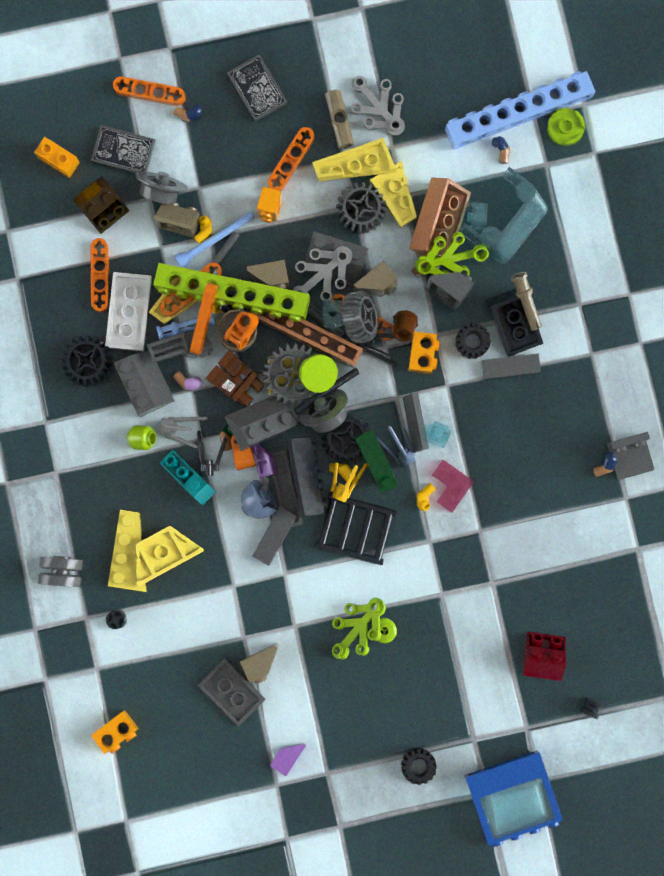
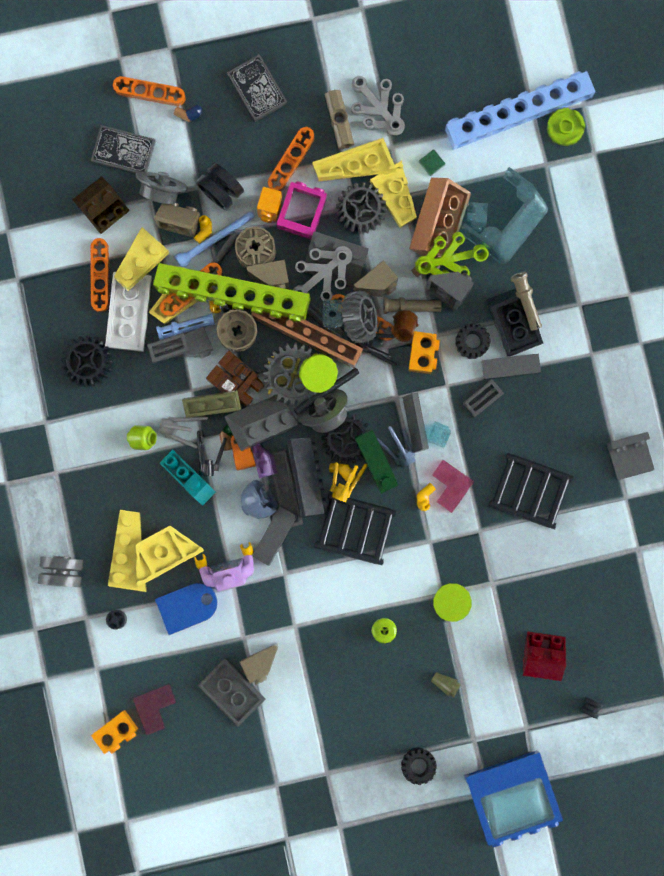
light orange brick [34,137,80,178] -> none
dark grey slope [114,350,175,417] -> none
arm [173,371,202,390] -> none
orange beam [190,282,218,355] -> none
orange piece [224,312,259,350] -> none
medium lavender tile [270,743,306,776] -> none
lime plant [332,598,386,660] -> none
arm [492,136,510,164] -> none
dark blue arm [593,452,617,477] -> none
none -> light yellow wing [114,227,169,291]
none -> clear pink tile [133,684,177,735]
none -> blue tile [155,583,218,635]
none -> olive tile [182,390,241,418]
none -> lavender torso [194,542,254,591]
none -> black wheel [196,162,244,211]
none -> dark tan wheel [235,226,276,270]
none -> dark pink window [276,181,327,240]
none -> dark tan pin [383,297,441,314]
none -> clear green tile [419,149,446,177]
none -> olive cone [431,672,461,698]
none -> lime tile [433,583,472,622]
none -> dark grey tile [462,379,504,418]
none -> black bar [489,453,573,530]

